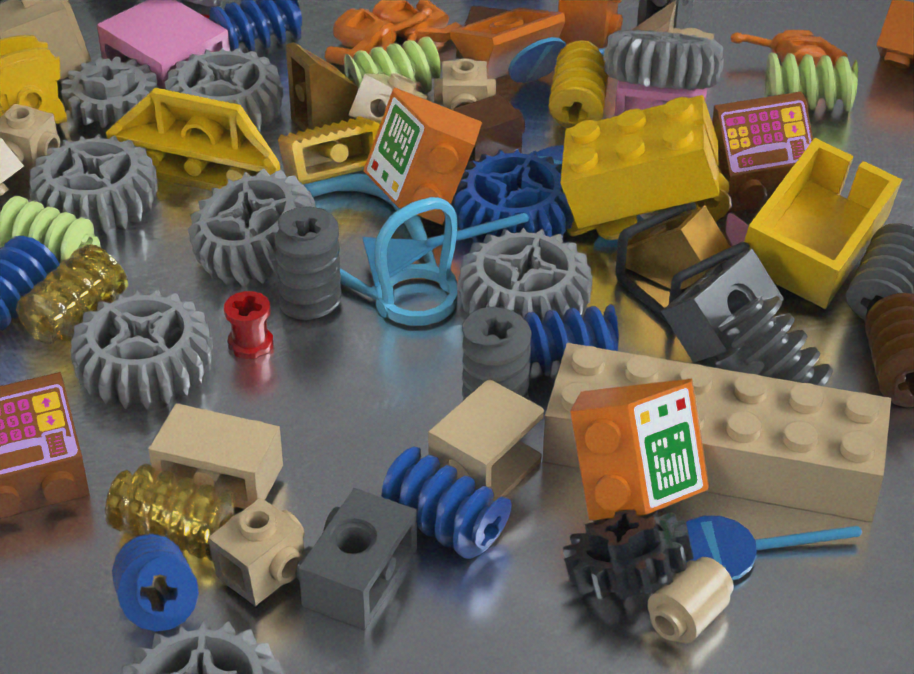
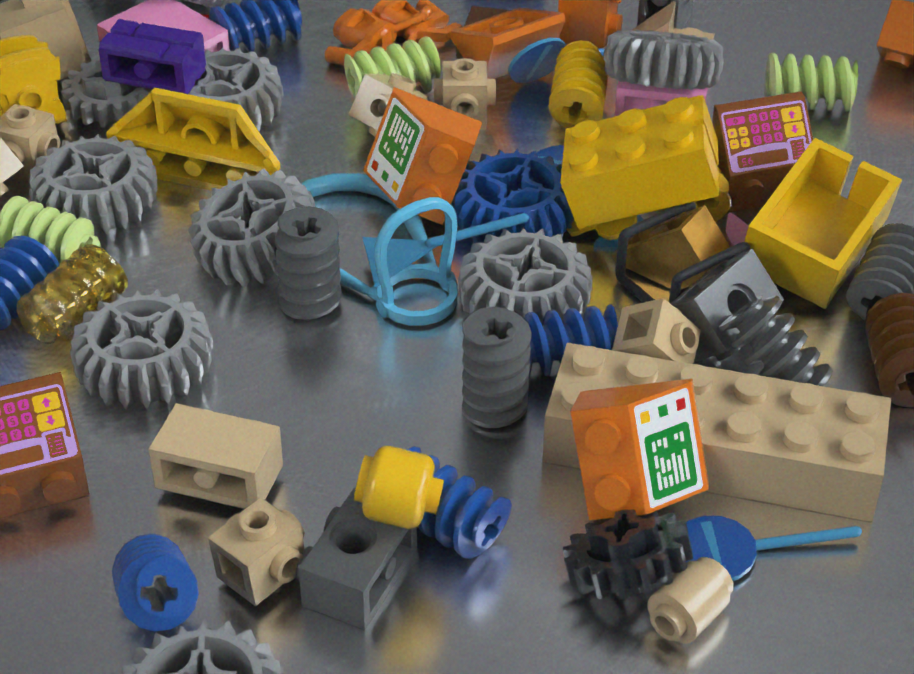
clear yellow piece [105,463,236,561] -> none
red bush [224,291,273,359] -> none
yellow brick [278,116,379,185] -> none
pearl gold slope [286,42,358,132] -> none
tan piece [428,380,544,502] -> none
reddish brown brick [453,94,525,162] -> none
orange piece [731,30,848,67] -> none
none -> dark purple brick [98,19,206,94]
none -> yellow head [354,445,444,529]
none -> tan brick [612,298,701,364]

